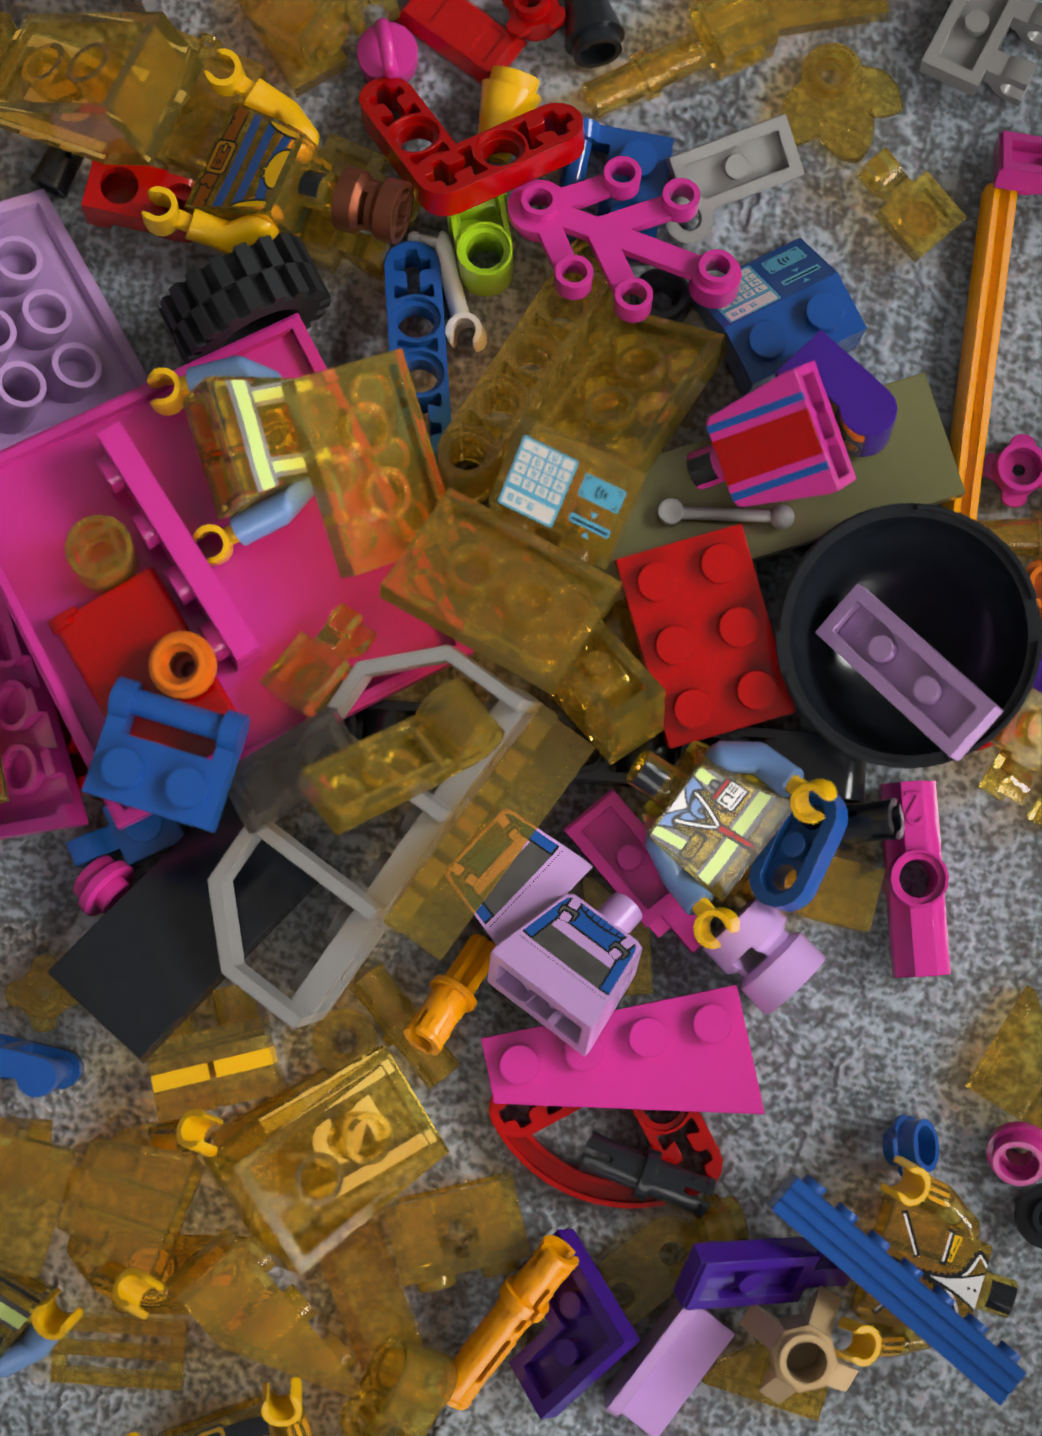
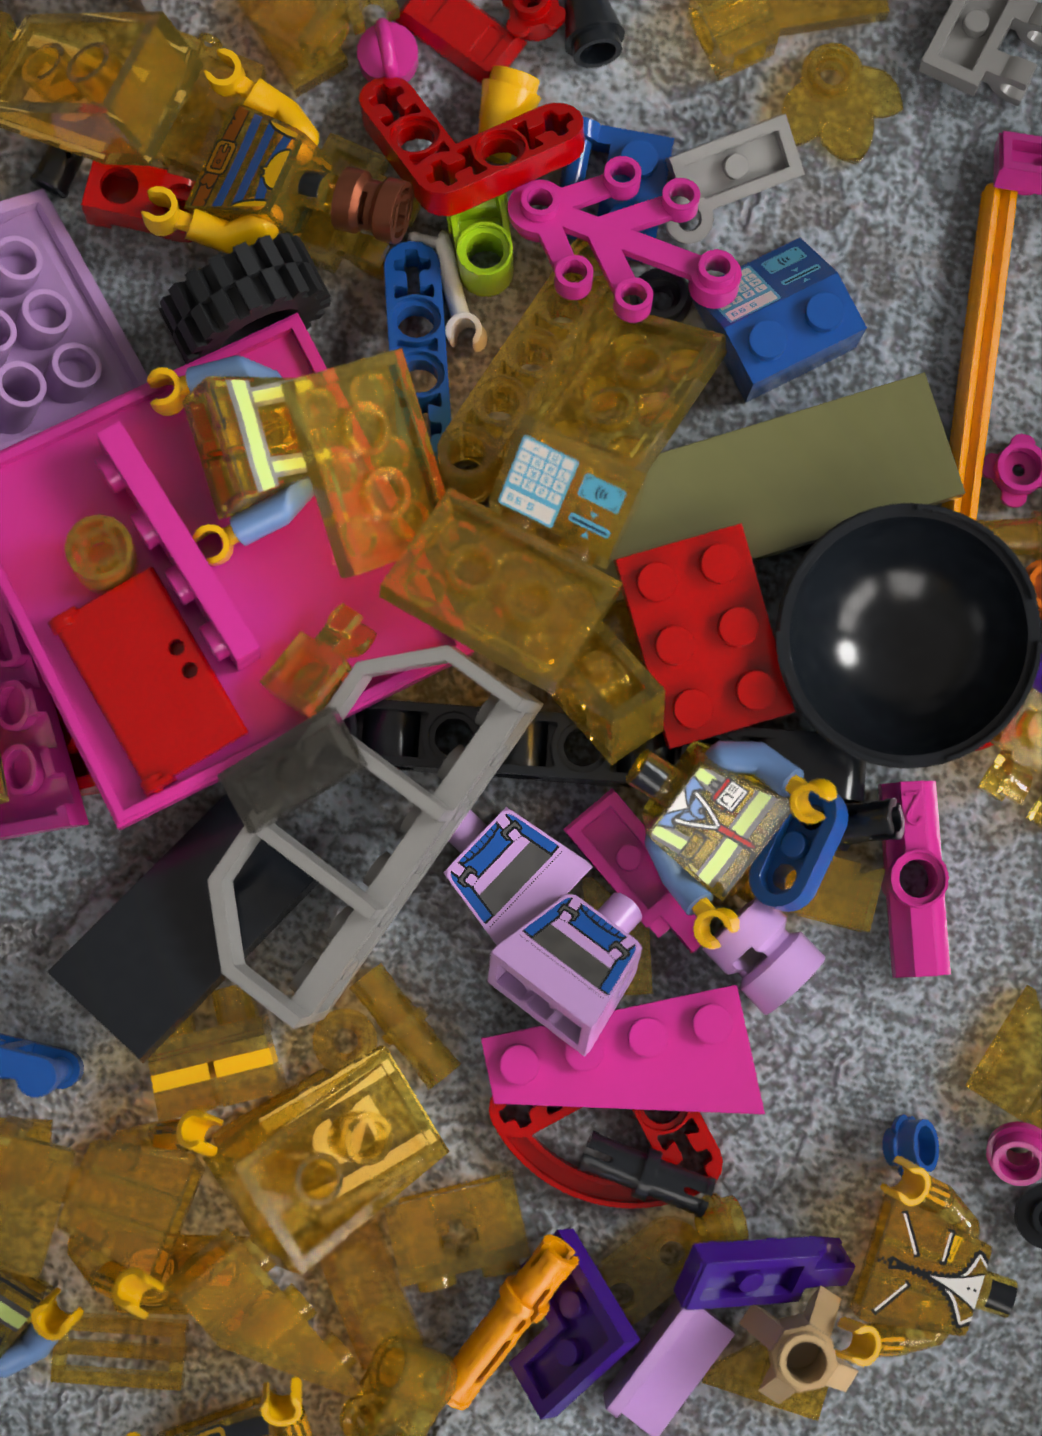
clear yellow plate [5,954,79,1032] -> none
blue plate [66,806,186,869] -> none
dark pink plate [73,855,134,916] -> none
blue plate [82,676,250,833] -> none
orange plate [149,631,217,699] -> none
clear yellow plate [297,679,505,836] -> none
clear yellow fence [383,704,596,961] -> none
light orange axle [403,934,497,1056] -> none
clear yellow pin [581,30,709,121] -> none
light grey hinge [658,498,795,530] -> none
torso [686,360,857,507] -> none
blue piece [767,1173,1027,1406] -> none
dark purple leg [775,330,898,457] -> none
lavender plate [815,583,1003,761] -> none
clear yellow plate [857,147,967,263] -> none

